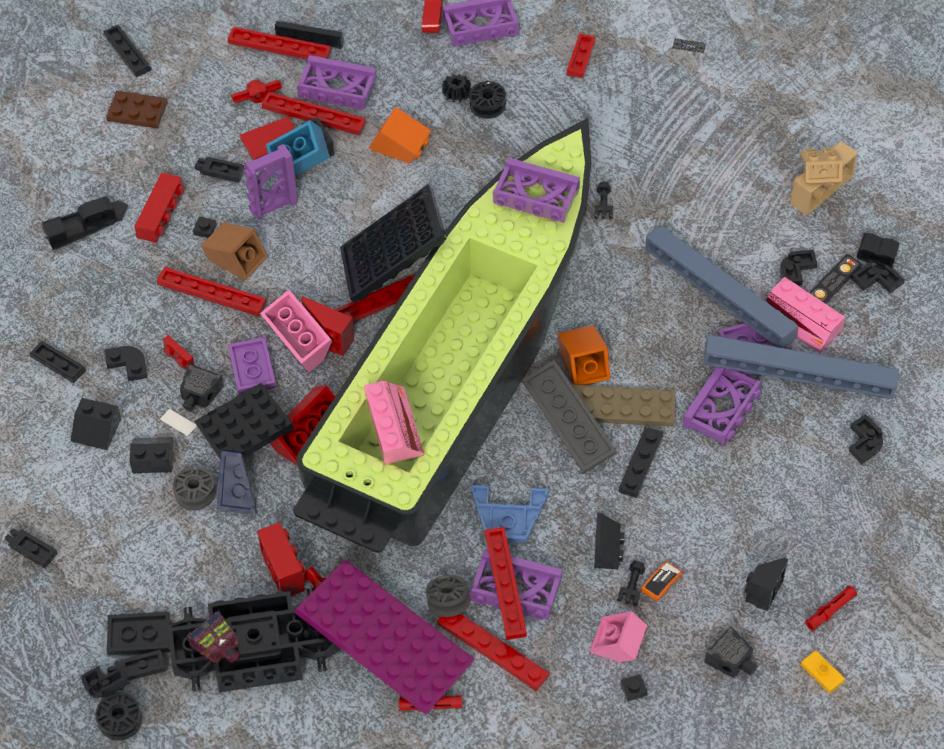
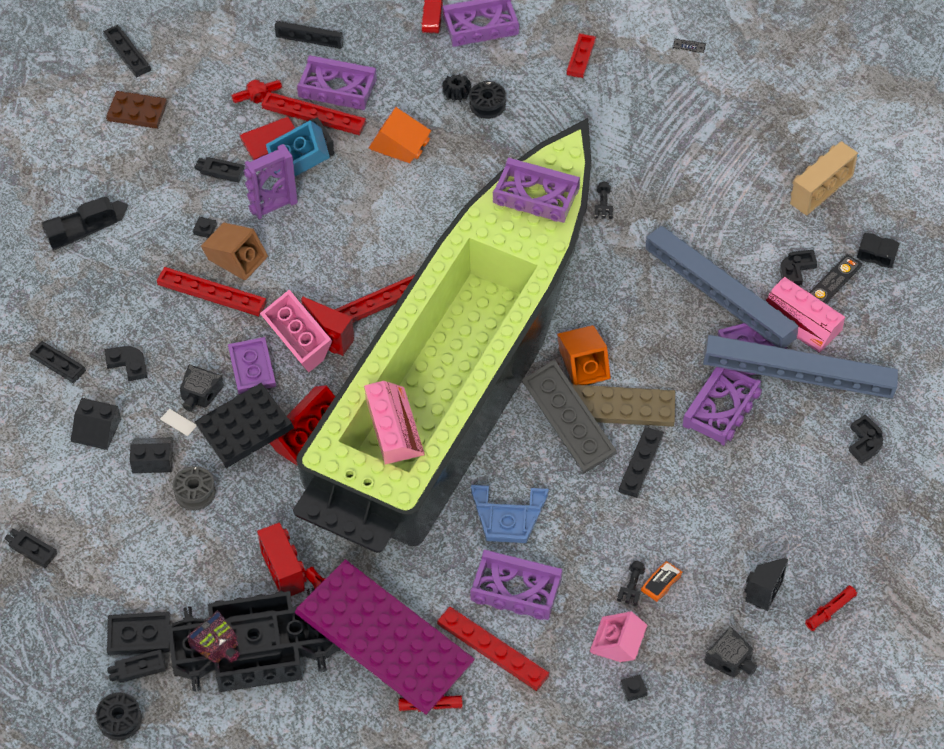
black plate [80,666,130,698] -> none
red brick [134,172,185,243] -> none
red plate [163,335,195,370] -> none
dark blue wing [216,450,257,514] -> none
red plate [227,27,331,60] -> none
black plate [340,184,447,304] -> none
dark grey wheel [425,575,470,617] -> none
red plate [484,527,527,640] -> none
black slope [594,513,624,570] -> none
tan bracket [800,148,843,183] -> none
yellow plate [800,650,845,694] -> none
black plate [851,263,905,293] -> none

